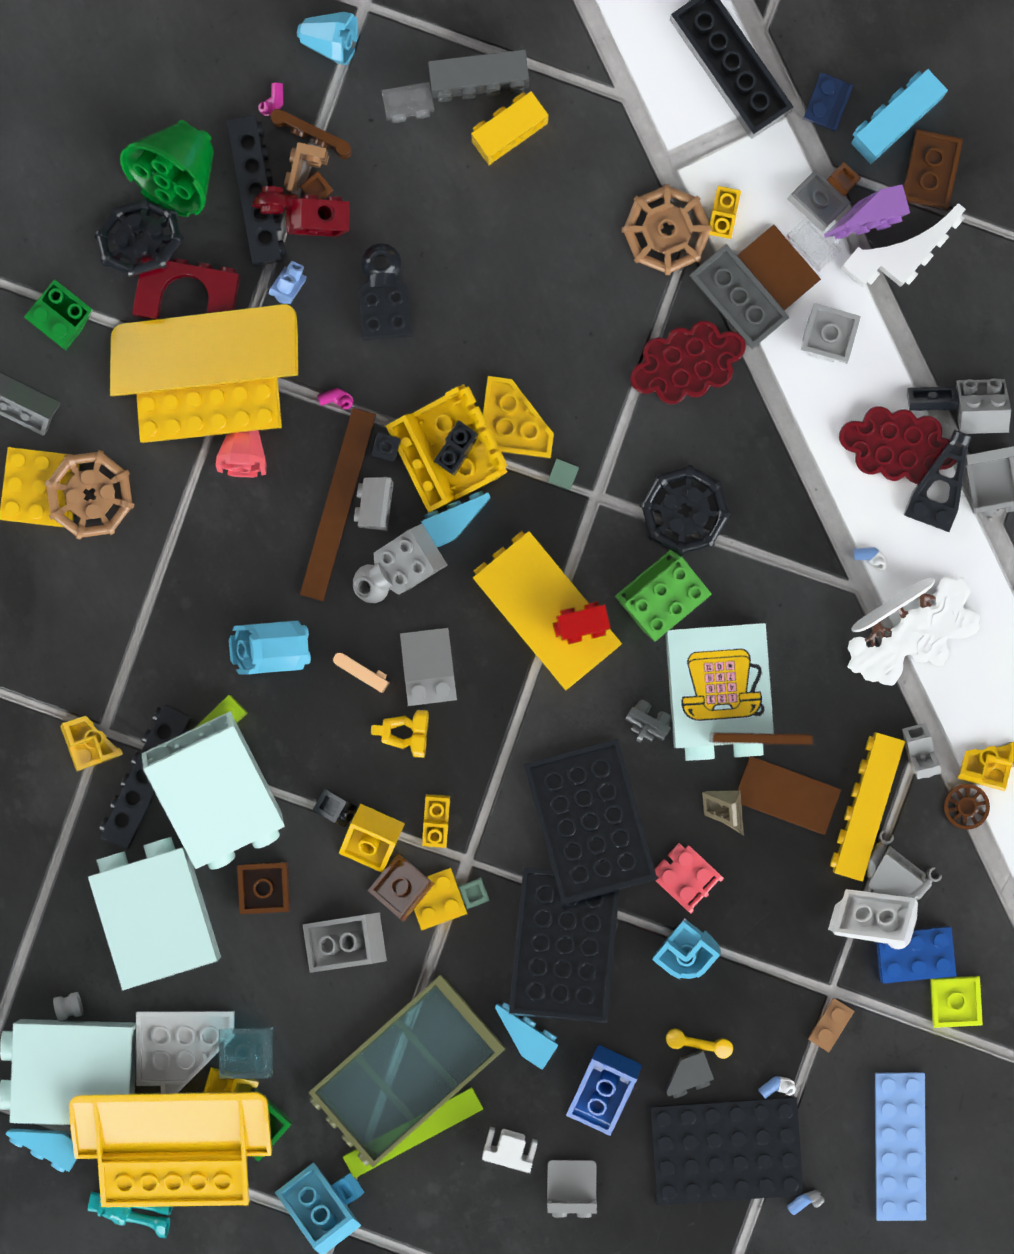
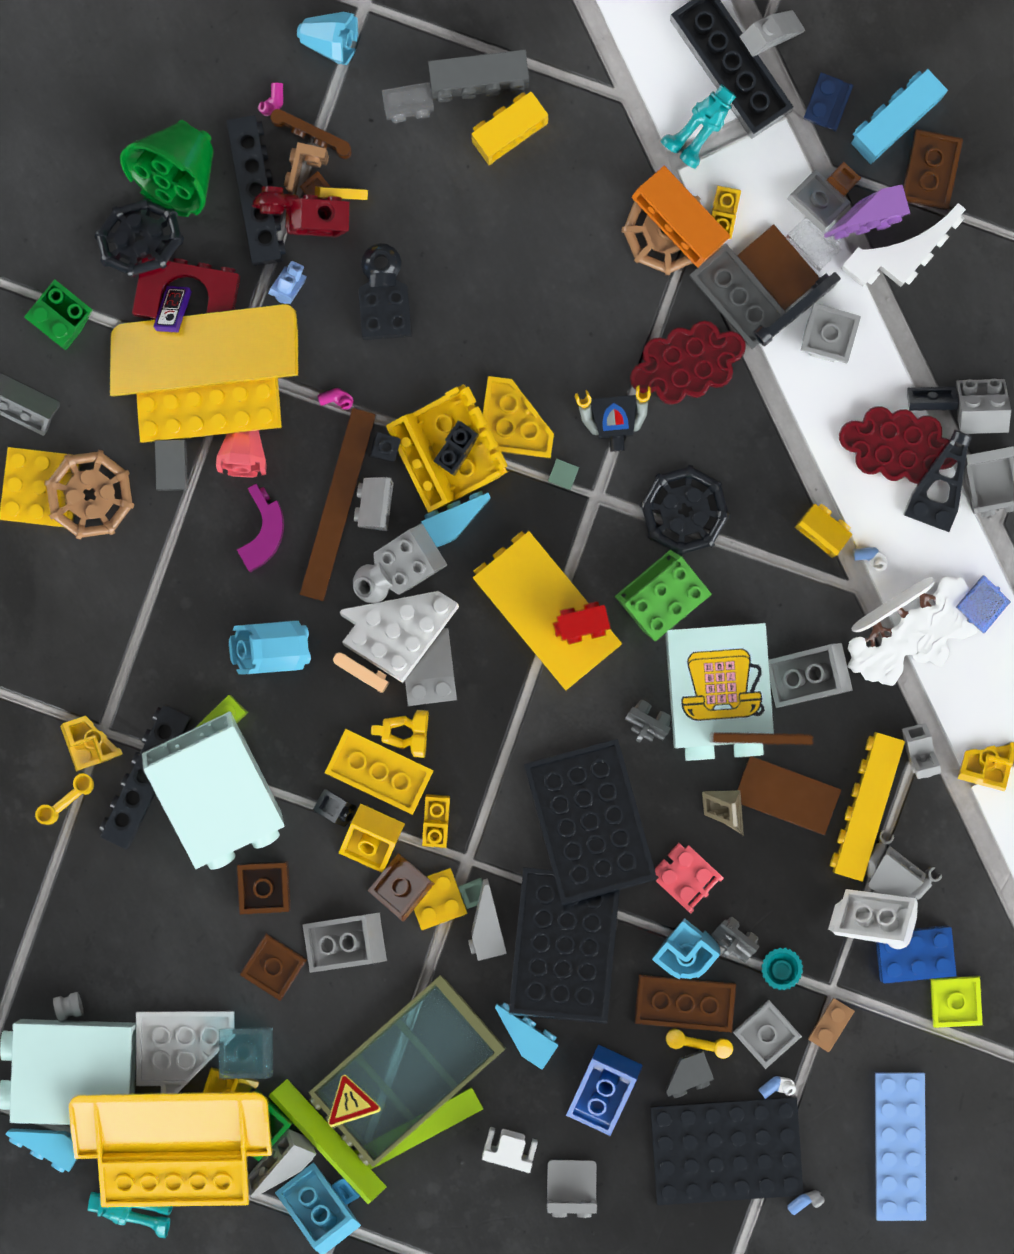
light aqua brick [88,837,221,990] -> none
reddish brown wheel [944,784,990,830] -> none
none -> yellow bar [35,773,94,825]
none -> tile [153,286,192,333]
none -> dark grey panel [155,440,188,491]
none -> magenta arch [237,484,284,572]
none -> reddish brown tile [240,933,307,1001]
none -> light grey slope [248,1129,316,1198]
none -> lime tile [269,1079,387,1204]
none -> yellow tile [315,186,368,200]
none -> yellow plate [325,729,434,815]
none -> piece [328,1075,380,1127]
none -> white wing [340,591,459,683]
none -> light grey slope [468,879,507,961]
none -> torso [575,385,651,452]
none -> orange brick [631,165,731,268]
none -> reddish brown tile [634,974,736,1033]
none -> teal piece [660,84,736,169]
none -> dark grey hips [711,917,760,963]
none -> light grey tile [733,1000,802,1069]
none -> light grey slope [740,10,805,57]
none -> black plate [753,272,841,347]
none -> teal hat [761,948,803,990]
none -> light grey slope [768,643,853,708]
none -> yellow slope [795,504,853,558]
none -> clear blue piece [956,575,1011,634]

